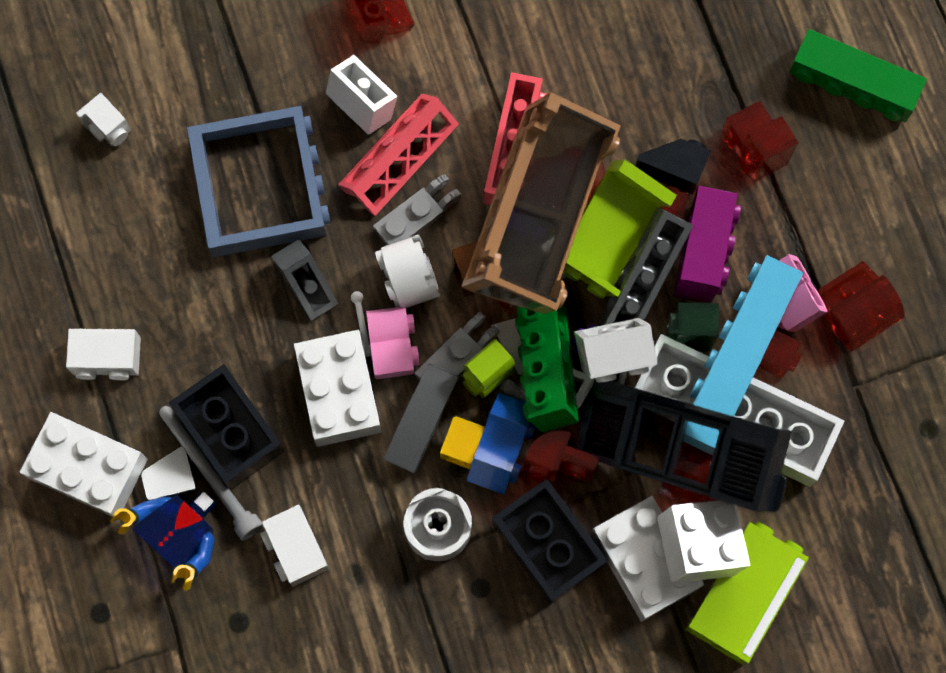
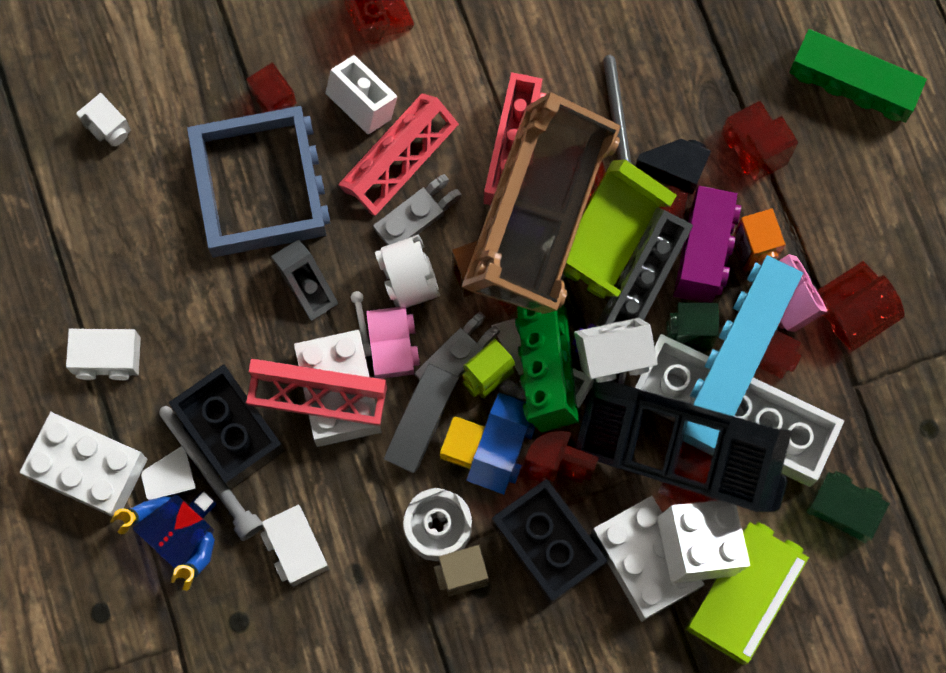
none -> clear red brick [246,62,296,112]
none -> coral fence [246,359,387,426]
none -> dark tan brick [434,545,488,597]
none -> dark grey piece [603,55,631,163]
none -> orange brick [733,208,786,272]
none -> clear green brick [805,471,890,543]

